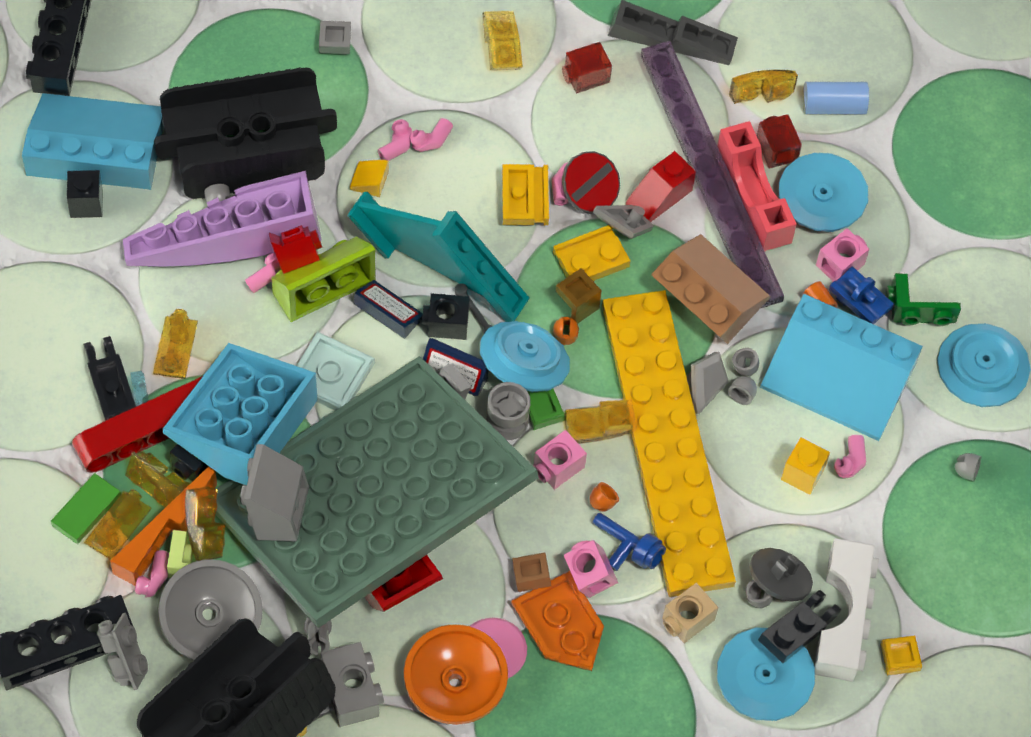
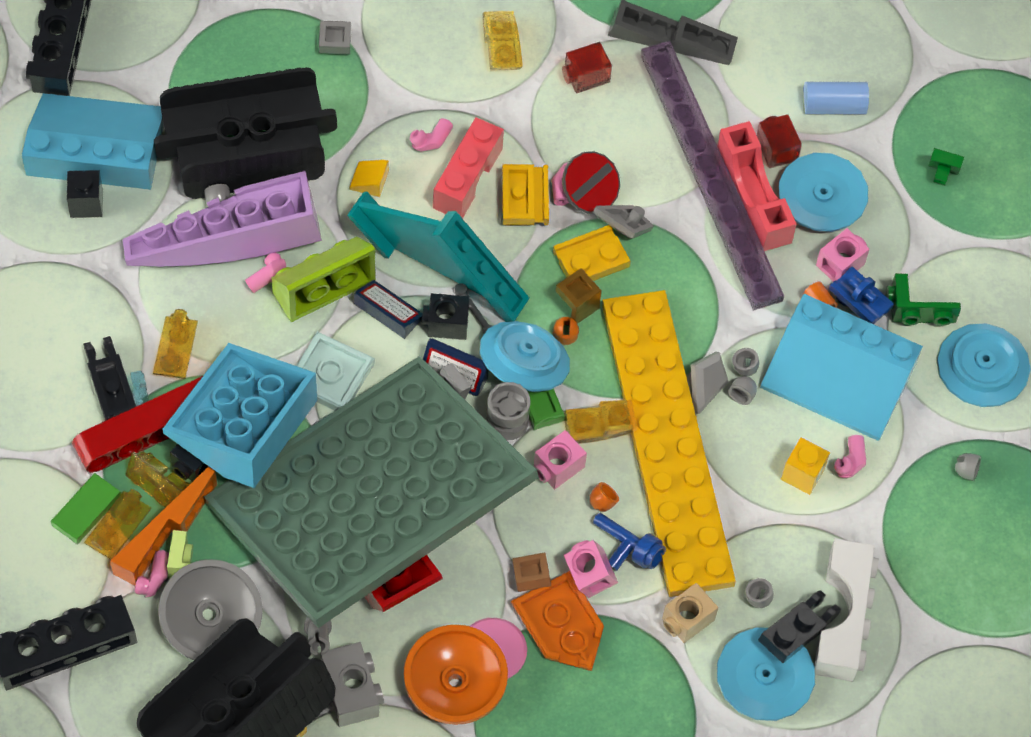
light grey hinge [97,613,148,690] -> none
clear yellow slope [185,486,225,561] -> none
light grey slope [241,444,309,541] -> none
red window [269,225,323,274] -> none
bright pink arm [377,119,412,161] -> none
red slope [625,151,696,222] -> none
medium nougat slope [651,234,771,344] -> none
clear yellow slope [729,69,798,104] -> none
dark grey piece [749,548,813,602] -> none
yellow tile [880,635,922,676] -> none
none -> coral arch [433,117,504,218]
none -> green tile [928,148,964,186]

